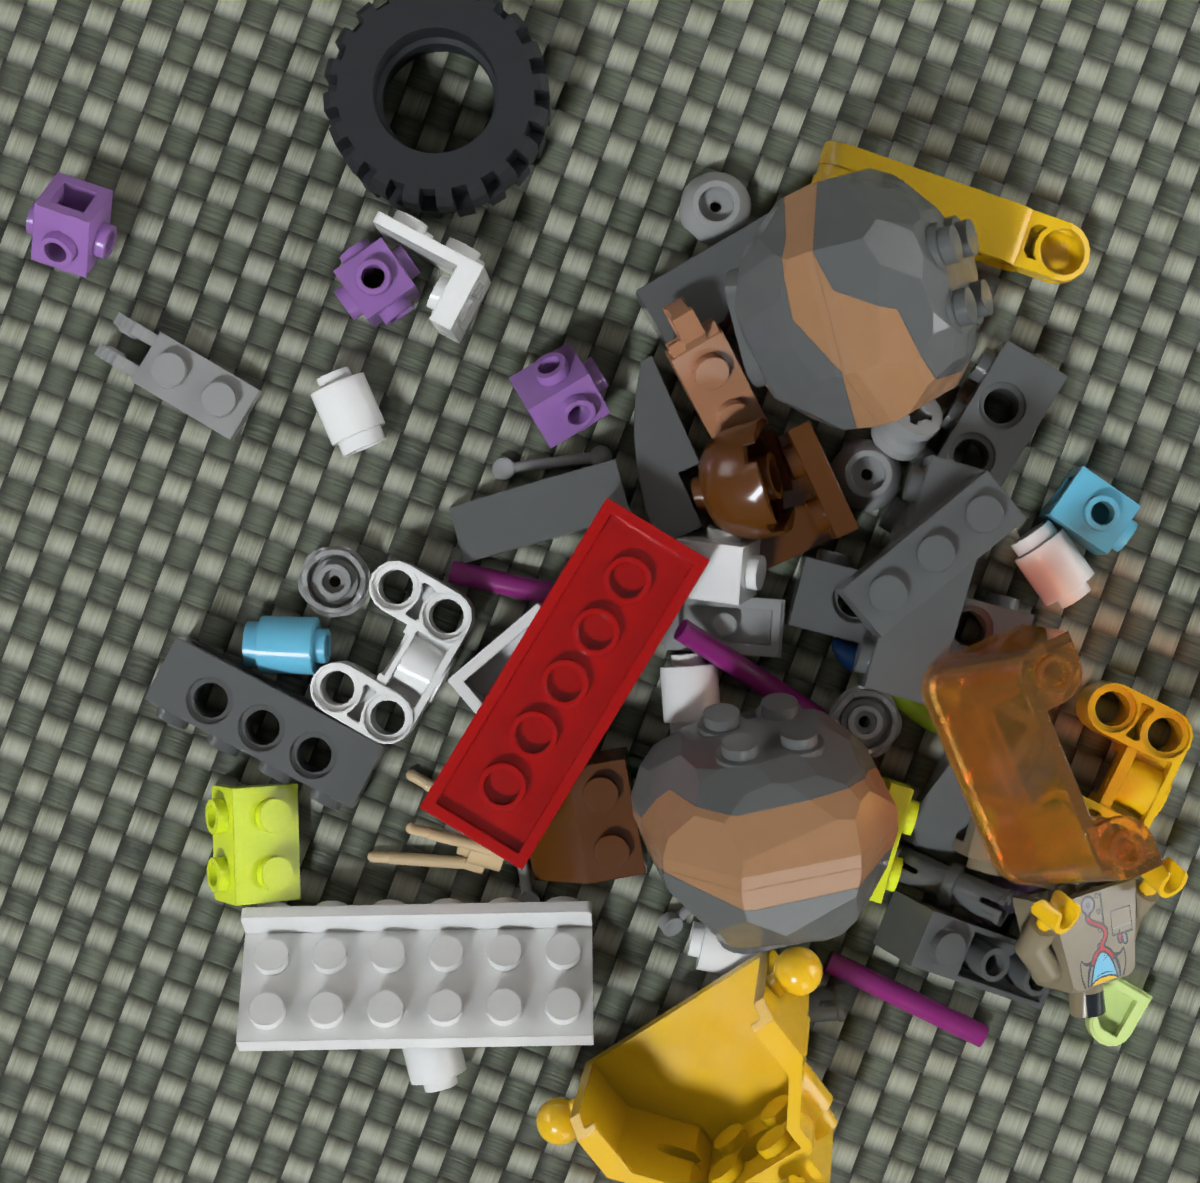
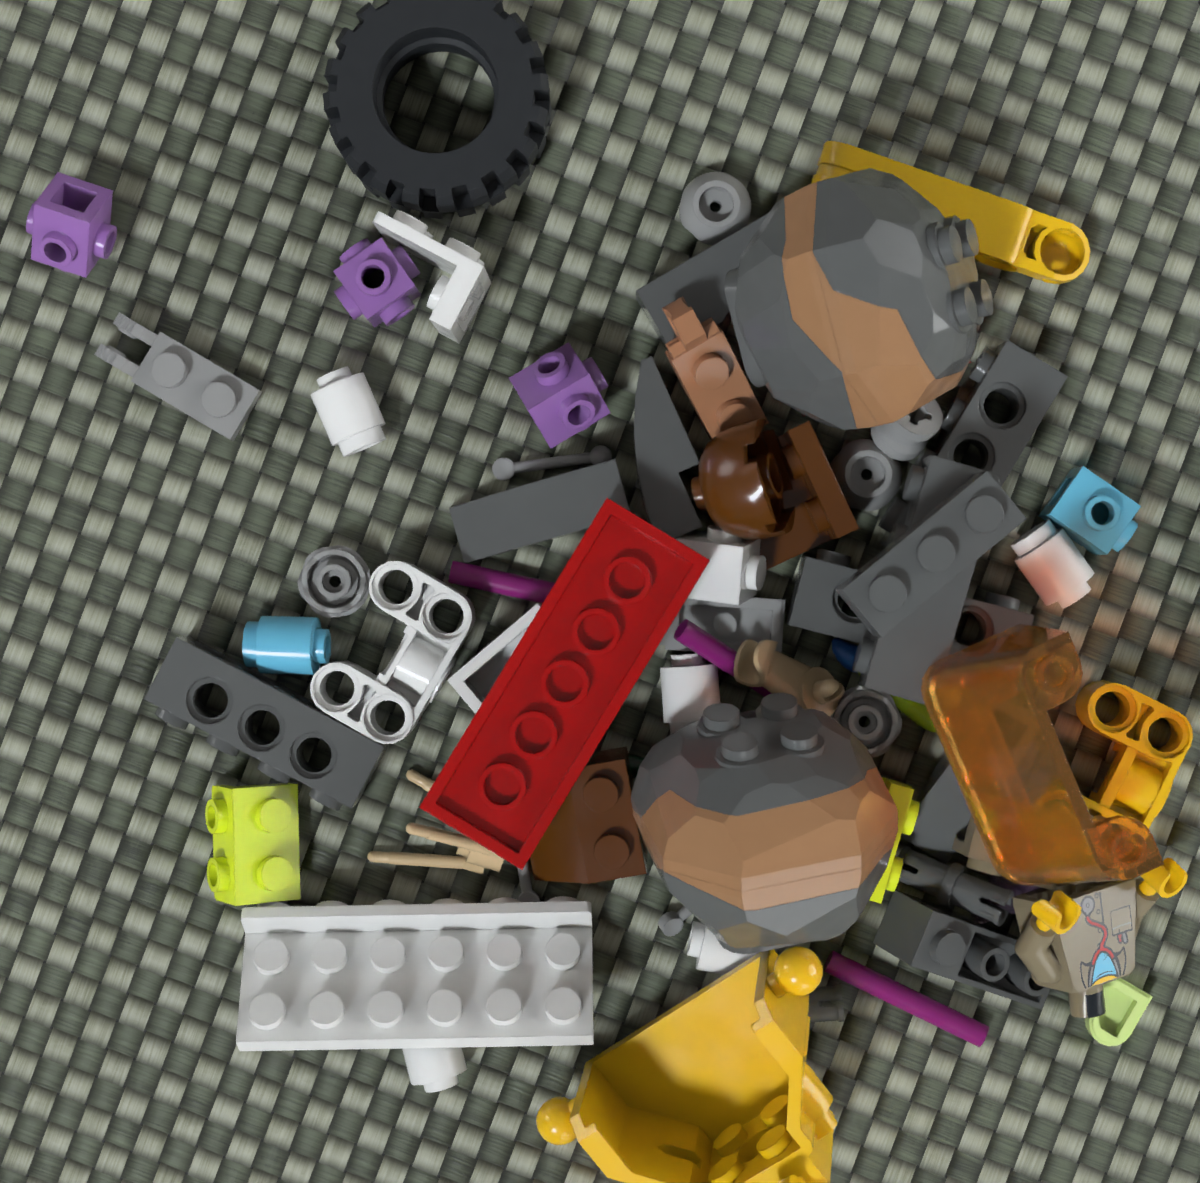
none -> tan piece [734,639,845,716]

